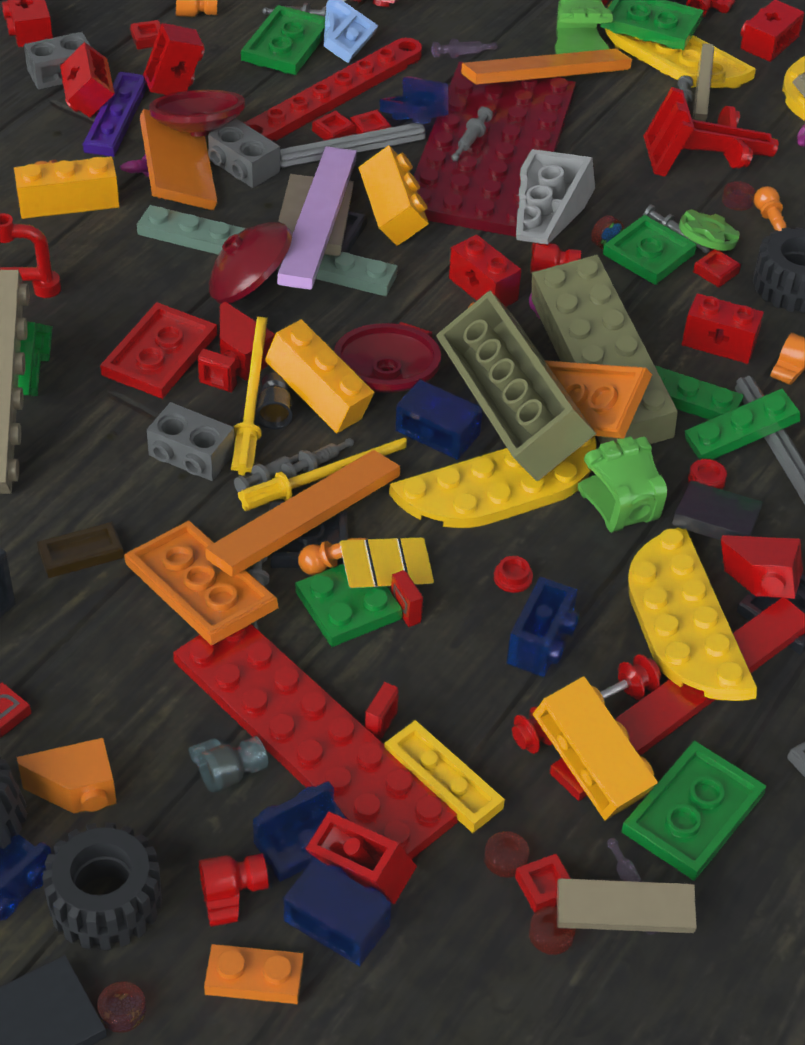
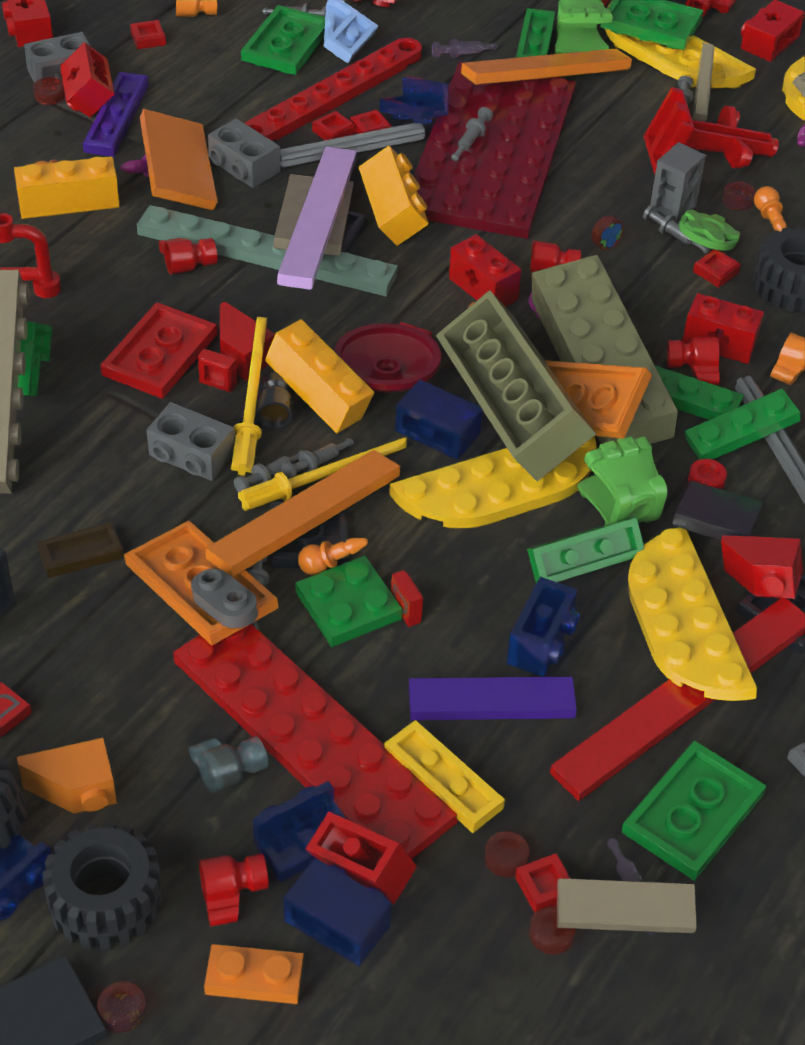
red brick [143,23,204,95] -> none
dark red dish [149,90,245,137] -> none
dark red dish [209,222,292,304] -> none
yellow sticker [340,537,434,588] -> none
red tile [365,682,399,740] -> none
red plate [494,556,533,593] -> none
red axle [512,654,661,754] -> none
light grey wedge [516,149,595,245] -> none
light orange brick [533,676,658,821] -> none
green plate [603,215,697,285] -> none
none -> clear red tile [33,77,65,105]
none -> red piece [159,238,217,275]
none -> dark grey plate [191,569,258,628]
none -> dark purple tile [408,677,577,720]
none -> green plate [516,8,555,58]
none -> green plate [527,517,644,587]
none -> dark grey brick [650,142,706,223]
none -> red piece [667,336,720,385]

